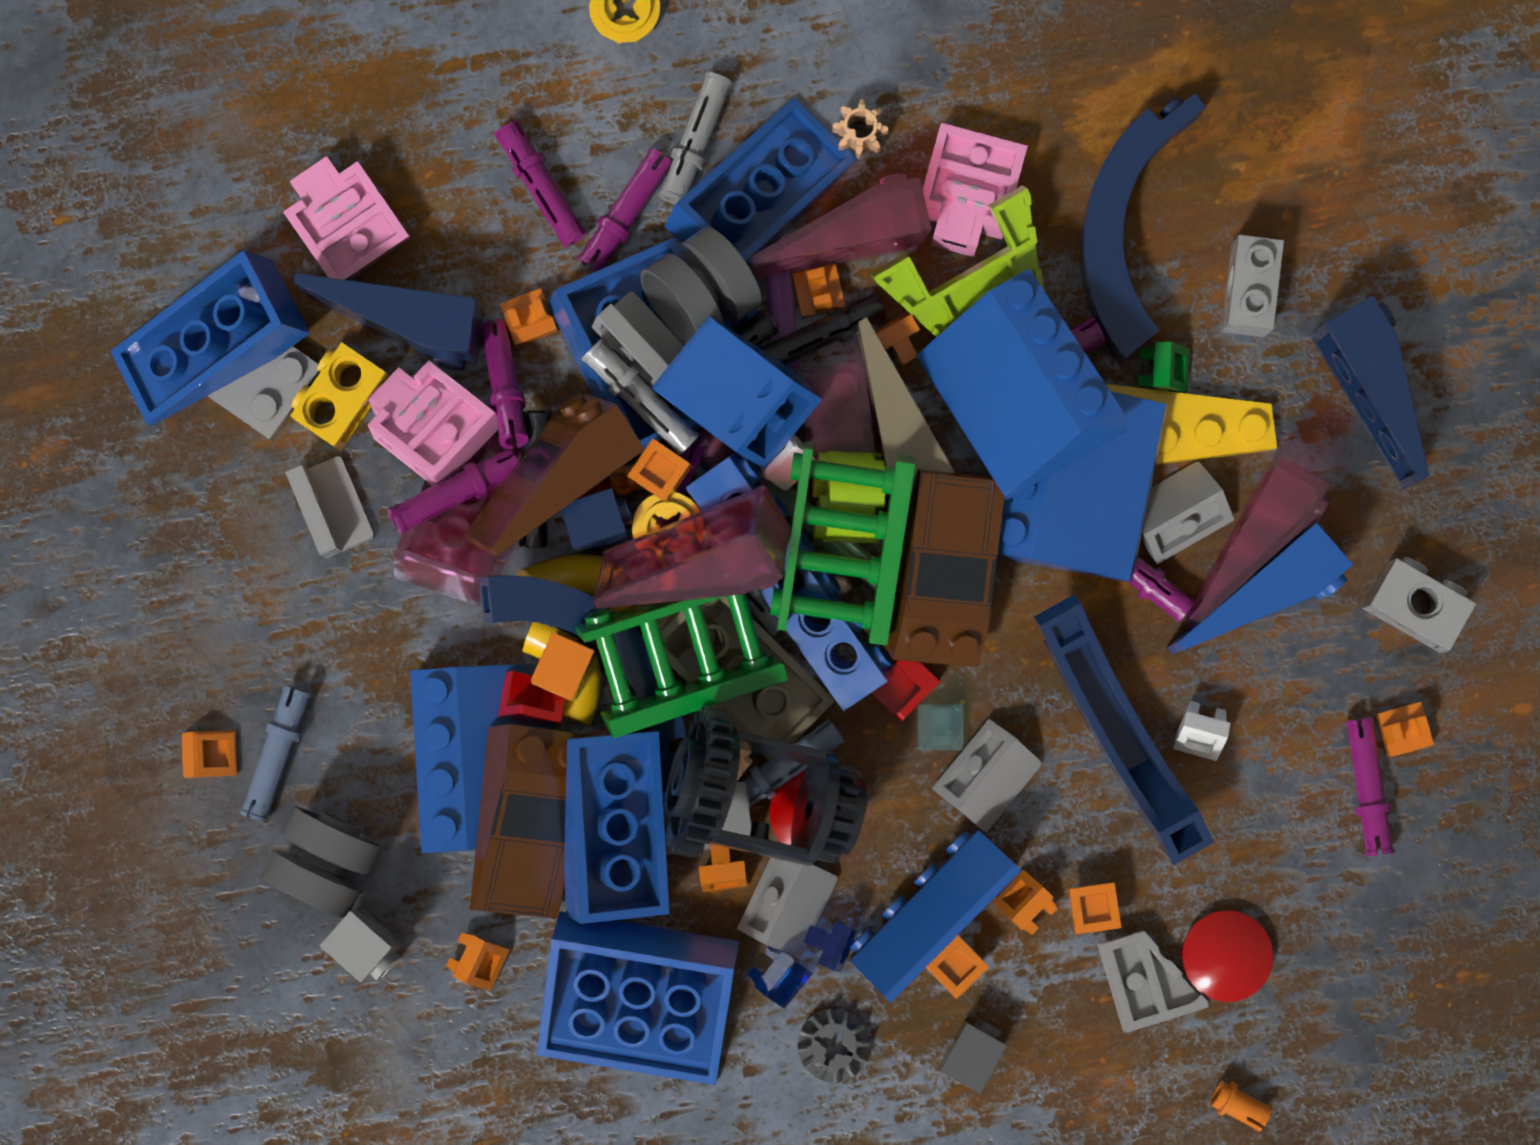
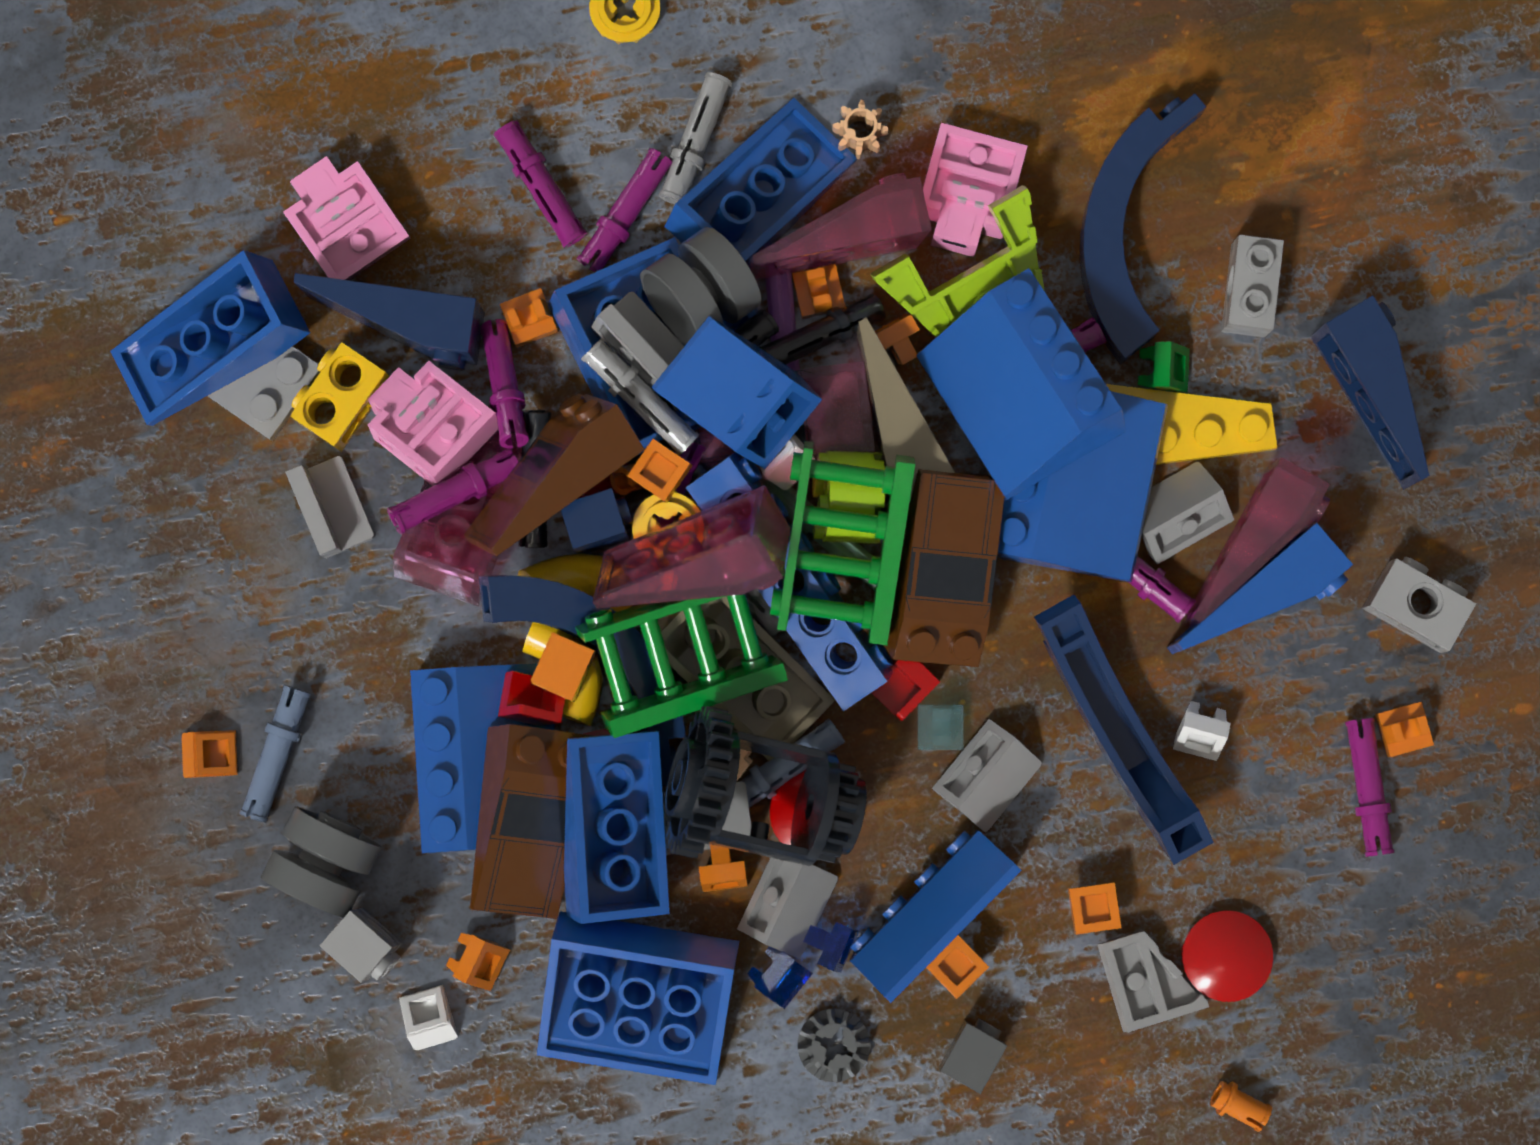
orange tile [992,870,1058,935] -> none
none -> white slope [399,985,458,1050]

